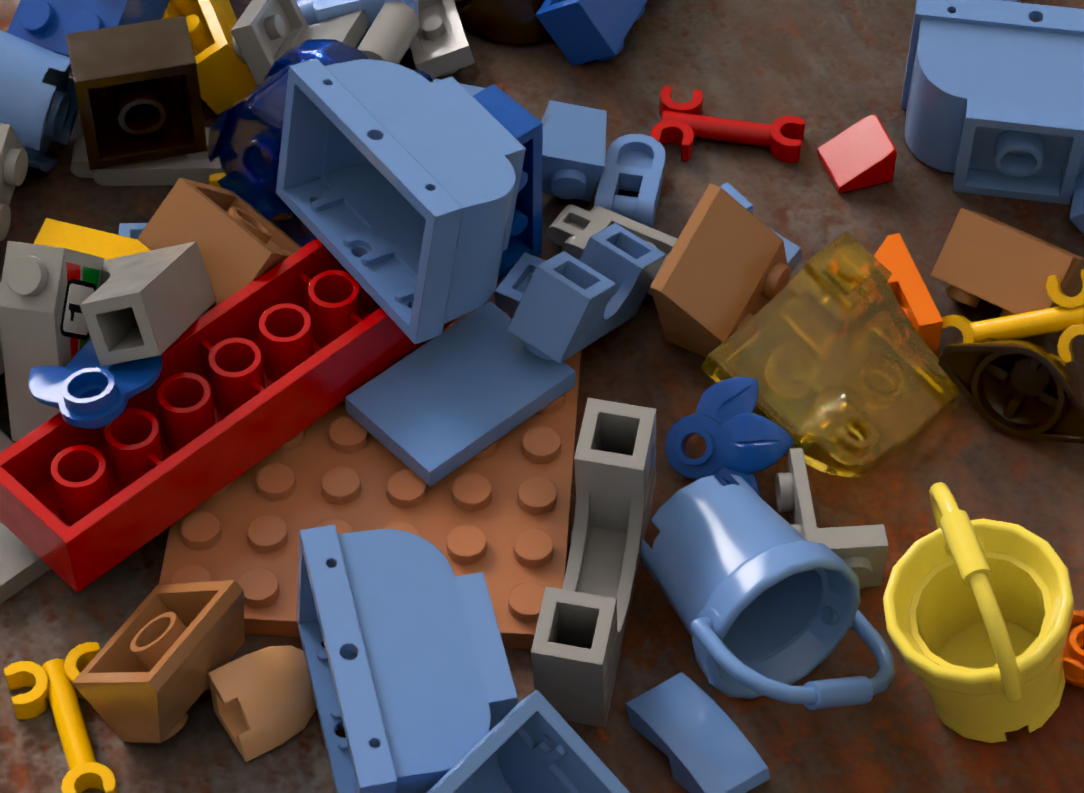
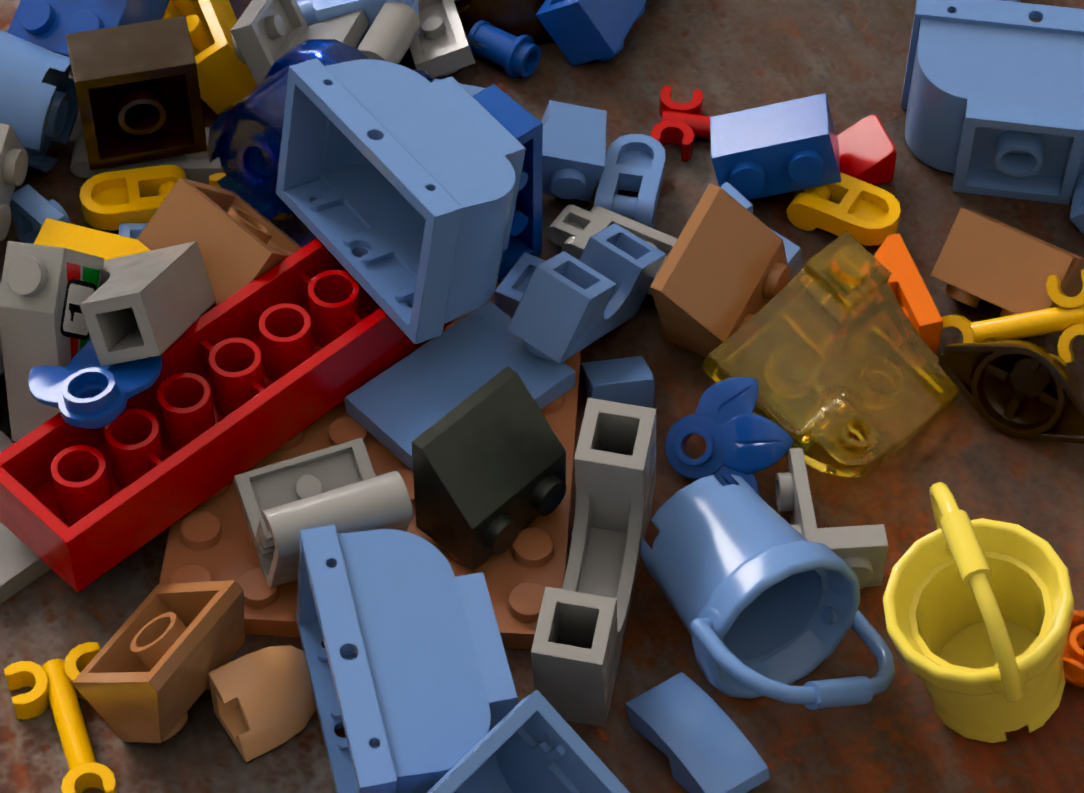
none -> medium blue plate [10,184,71,244]
none -> yellow plate [79,165,187,231]
none -> light grey piece [233,437,413,588]
none -> pearl dark grey slope [412,366,567,571]
none -> blue pin [467,20,541,78]
none -> medium blue slope [581,356,655,408]
none -> blue brick [710,93,841,200]
none -> yellow plate [786,173,901,246]

